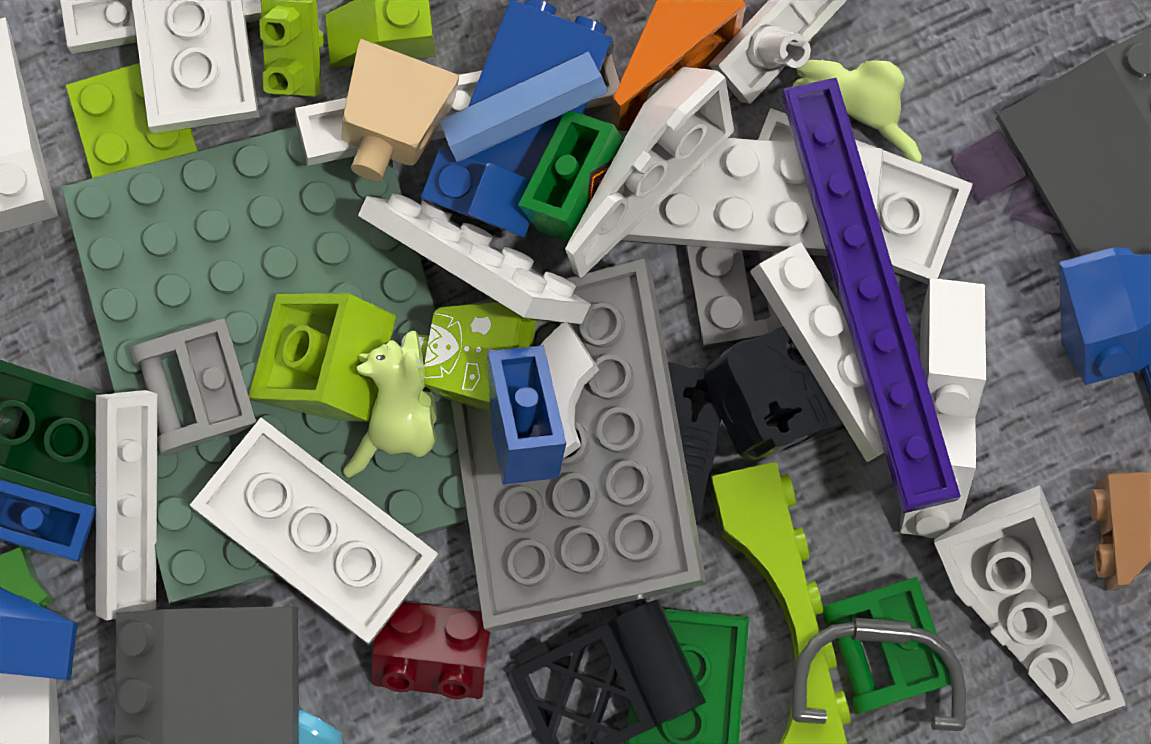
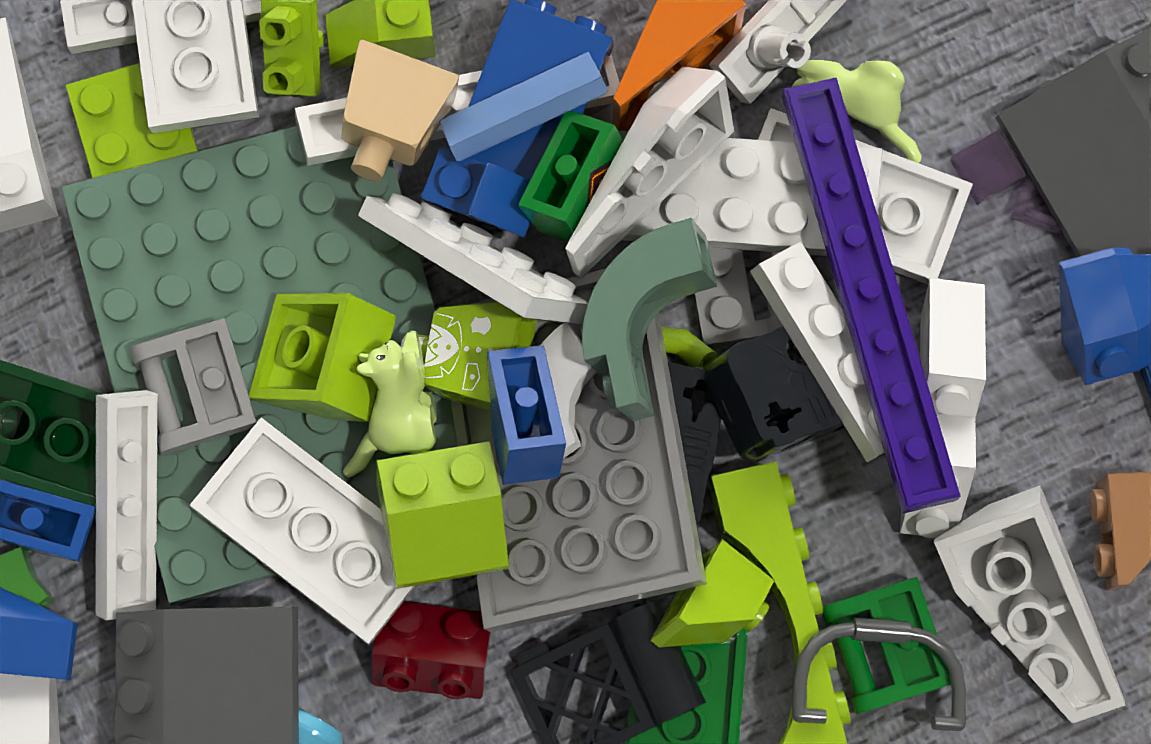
none -> lime slope [376,441,509,589]
none -> sand green arch [582,218,717,422]
none -> lime slope [650,539,775,648]
none -> lime arm [661,326,718,369]

